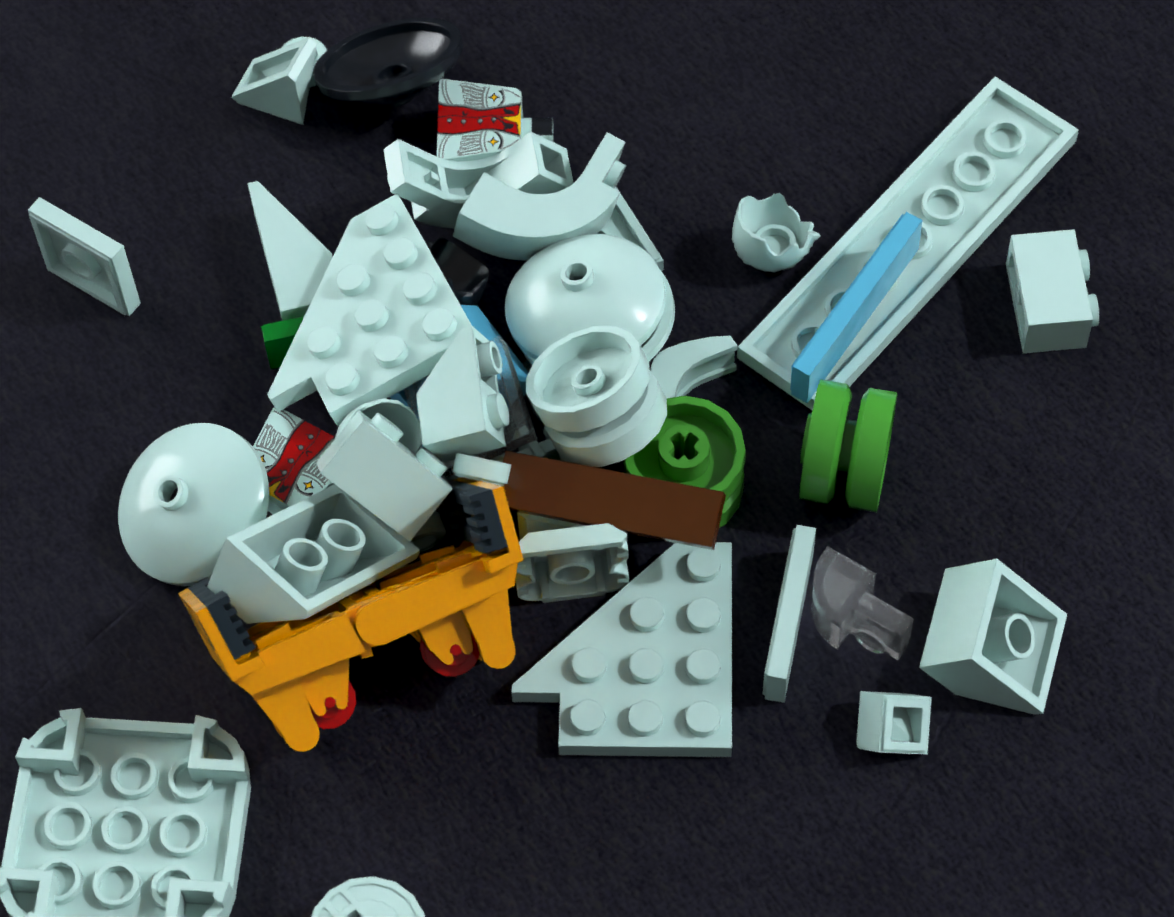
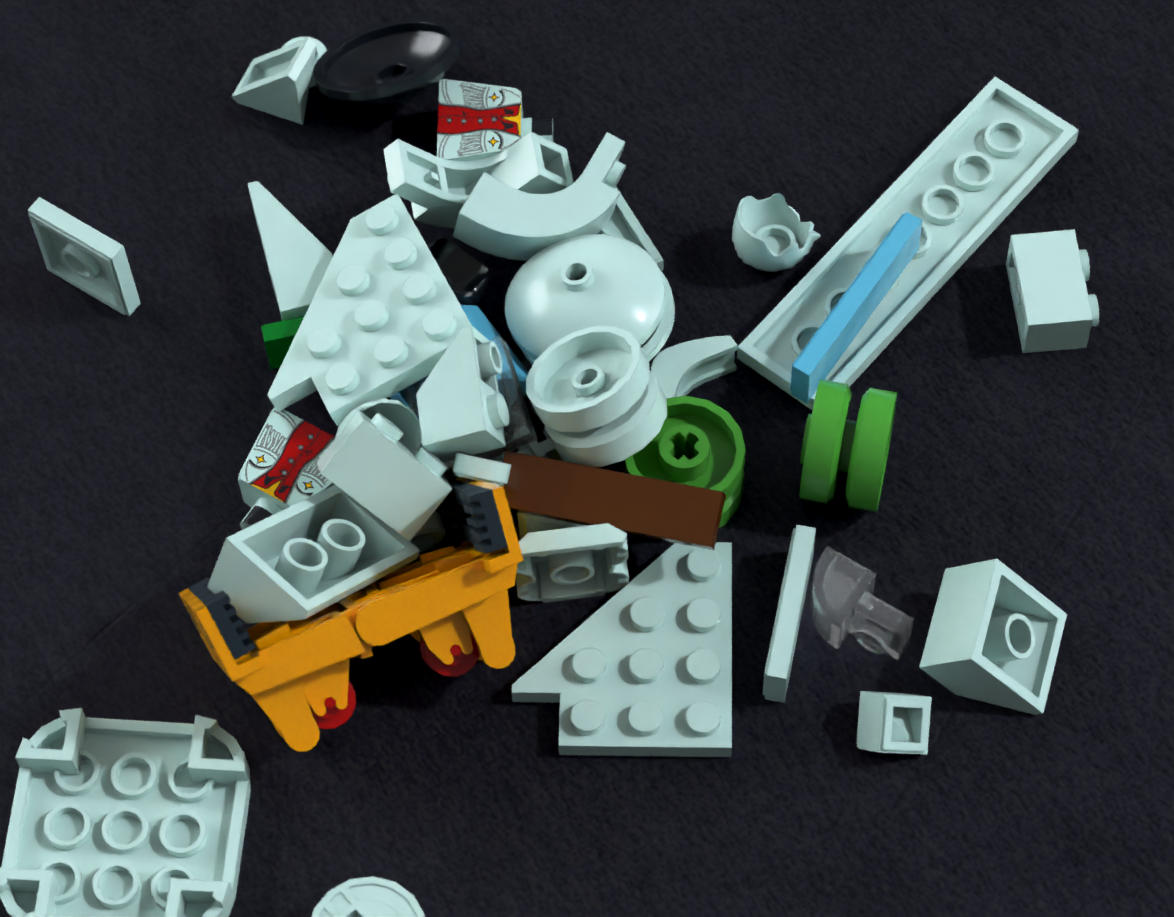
light aqua dish [118,423,269,586] -> none

